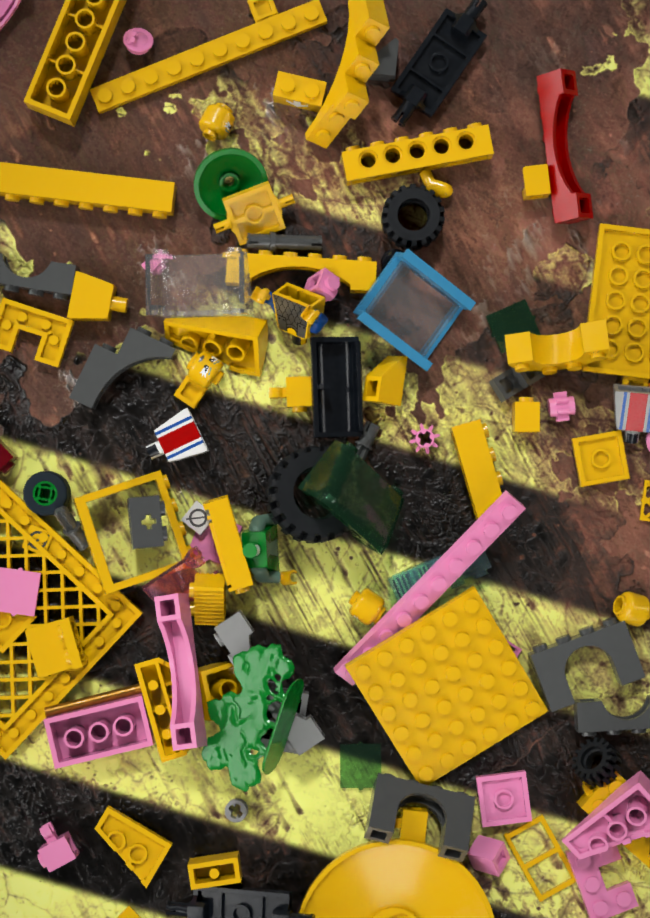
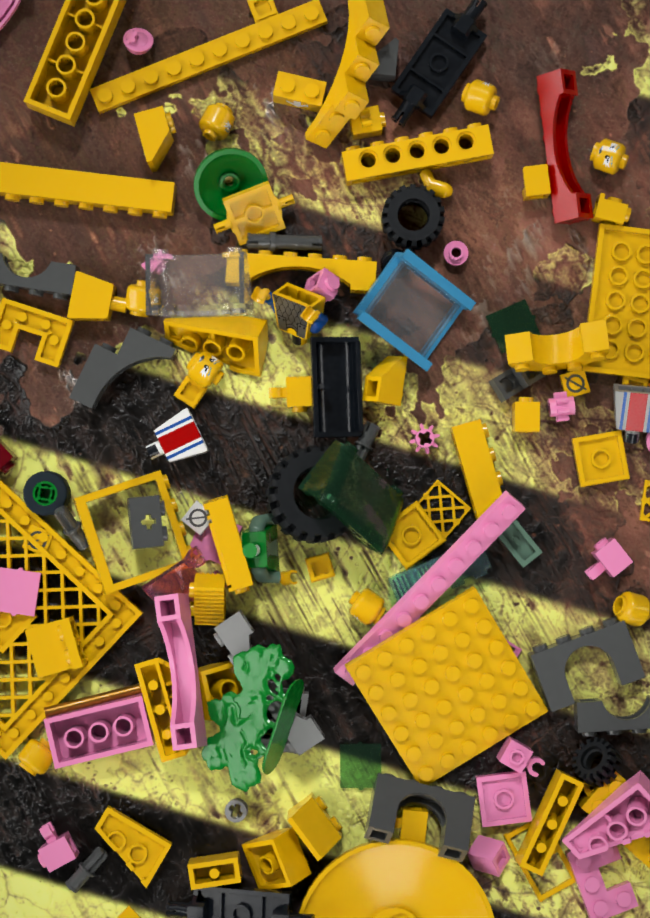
none -> yellow head [18,738,53,776]
none -> dark grey axle [65,847,108,893]
none -> yellow head [126,280,159,317]
none -> yellow slope [134,106,177,172]
none -> yellow slope [242,827,312,890]
none -> yellow slope [287,793,343,861]
none -> yellow tile [305,552,335,583]
none -> yellow brick [349,105,386,140]
none -> yellow plate [377,500,447,570]
none -> yellow window [418,479,471,539]
none -> bright pink plate [443,241,468,266]
none -> yellow head [461,79,500,116]
none -> bright pink brick [496,736,545,777]
none -> sand green plate [498,520,543,568]
none -> yellow brick [514,768,585,876]
none -> yellow tile [559,369,591,397]
none -> bright pink brick [584,537,633,580]
none -> yellow head [590,138,629,175]
none -> yellow brick [591,193,631,226]

